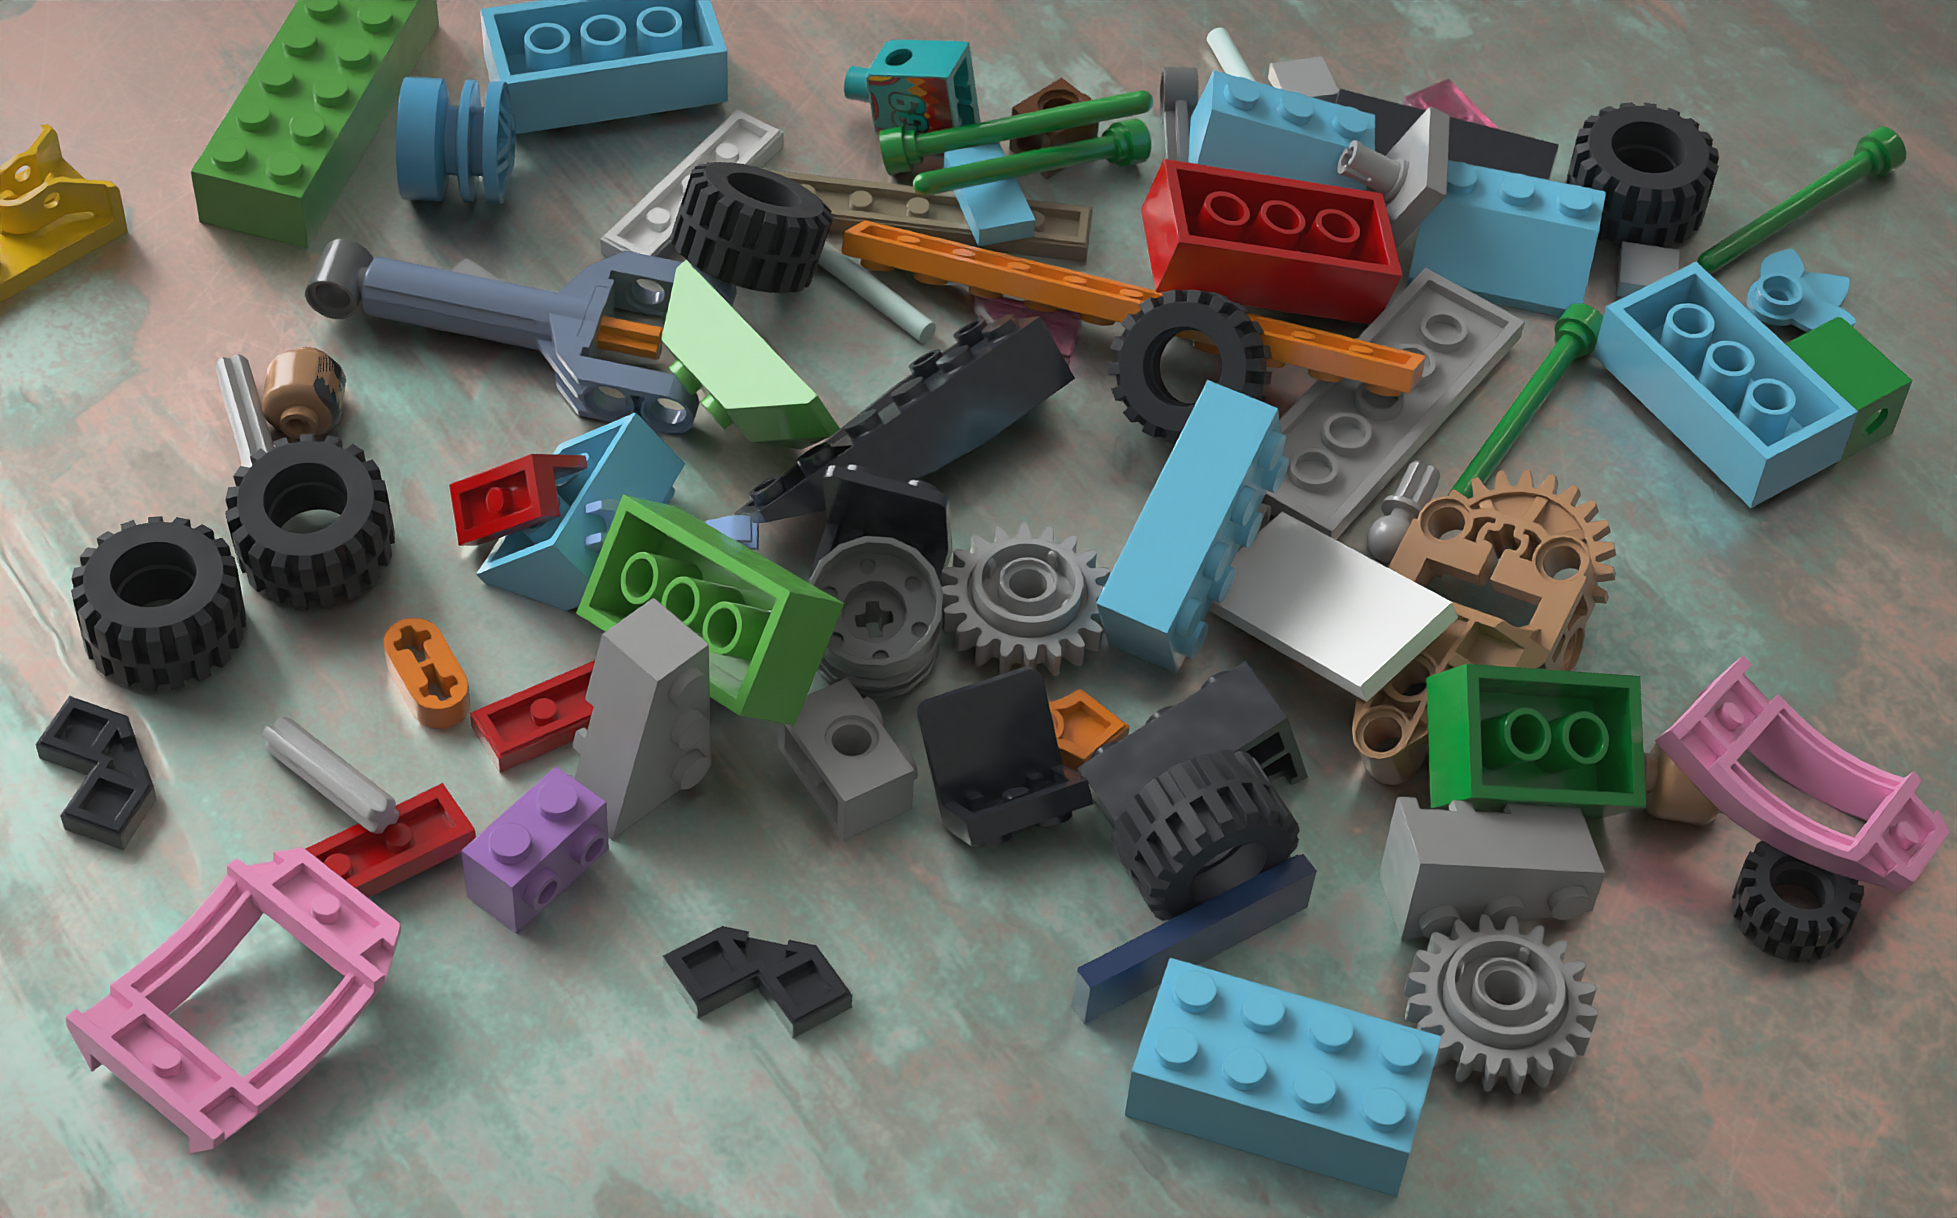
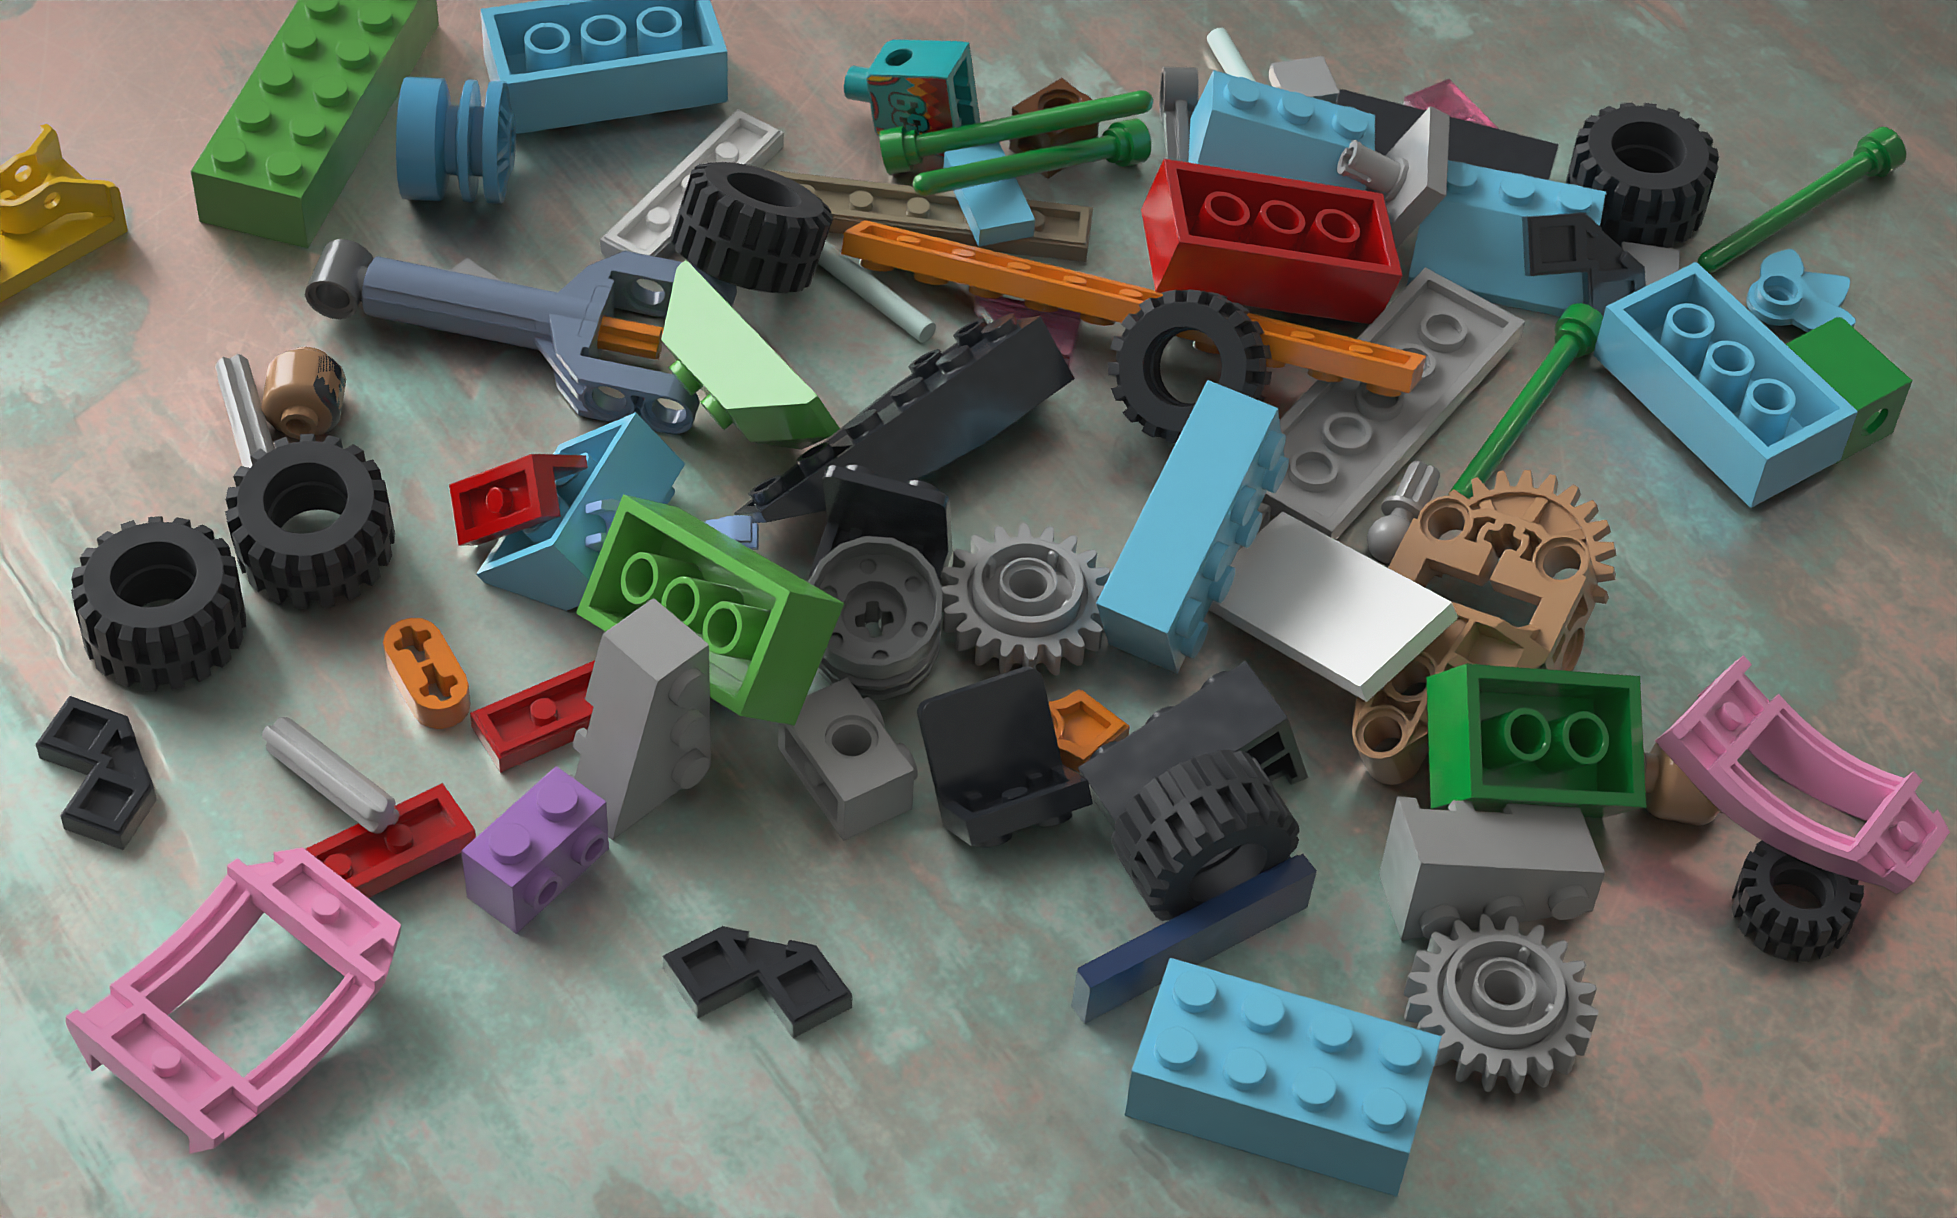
none -> black tile [1522,212,1646,316]

